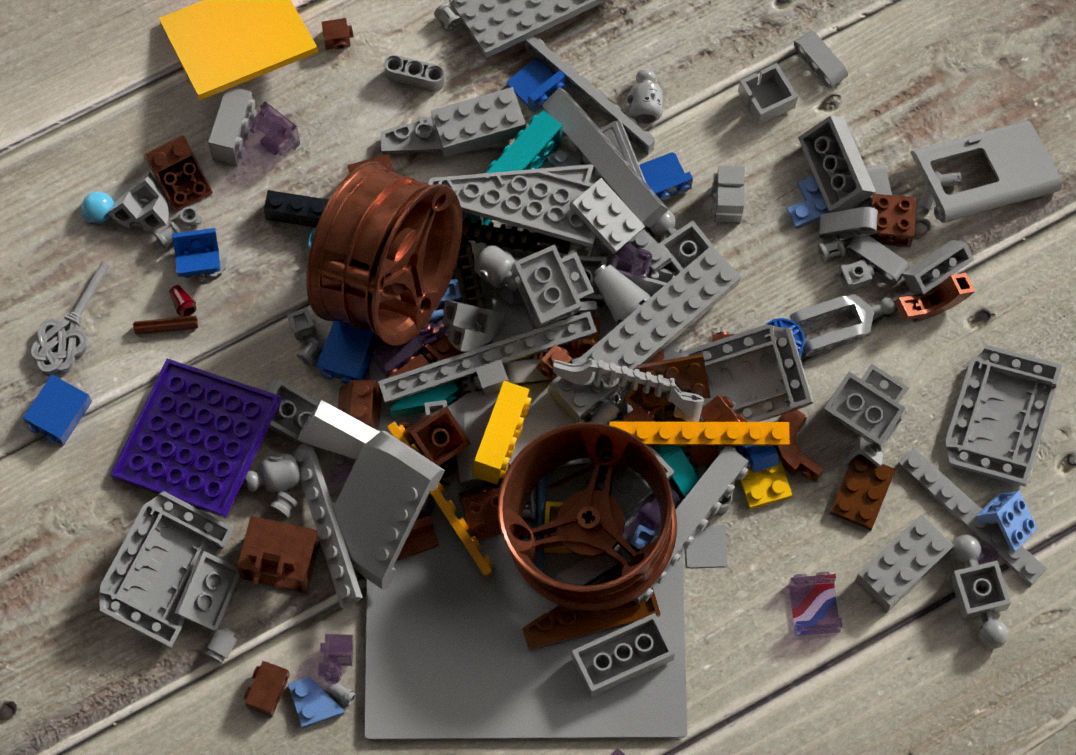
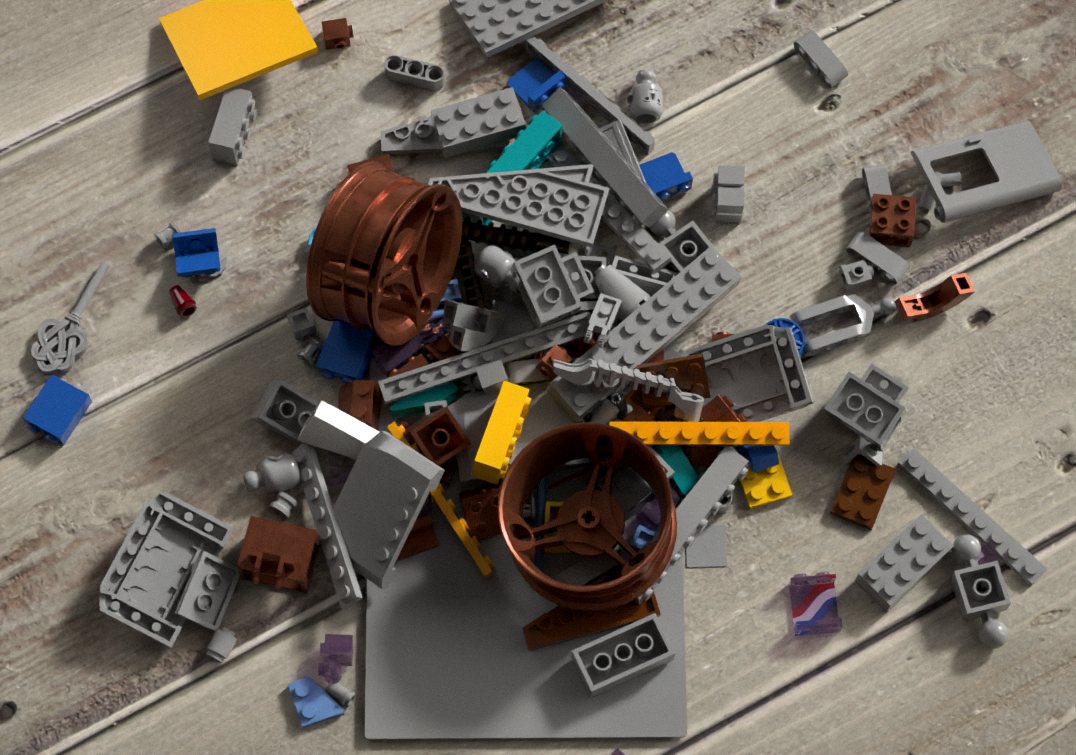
medium azure hair [81,192,114,224] -> none
light grey brick [107,172,169,231] -> none
dark purple tile [110,358,282,518] -> none
copper axle [133,316,198,334] -> none
copper slope [143,135,213,212] -> none
light grey plate [177,205,202,229] -> none
copper brick [244,661,290,717] -> none
clear purple panel [249,101,300,157] -> none
black brick [264,190,329,228] -> none
light grey bush [434,3,461,31] -> none
plate [569,178,645,254] -> none
clear purple piece [615,241,652,279] -> none
light grey piece [738,63,798,126] -> none
copper arch [775,410,824,482] -> none
medium blue plate [787,176,831,229] -> none
light grey brick [798,116,876,212] -> none
light grey bush [818,238,845,262] -> none
light grey beam [819,207,878,241] -> none
light grey brick [902,240,974,294] -> none
light grey slope [945,345,1062,487] -> none
medium blue bracket [976,491,1037,551] -> none
none -> light grey hinge [583,293,622,348]

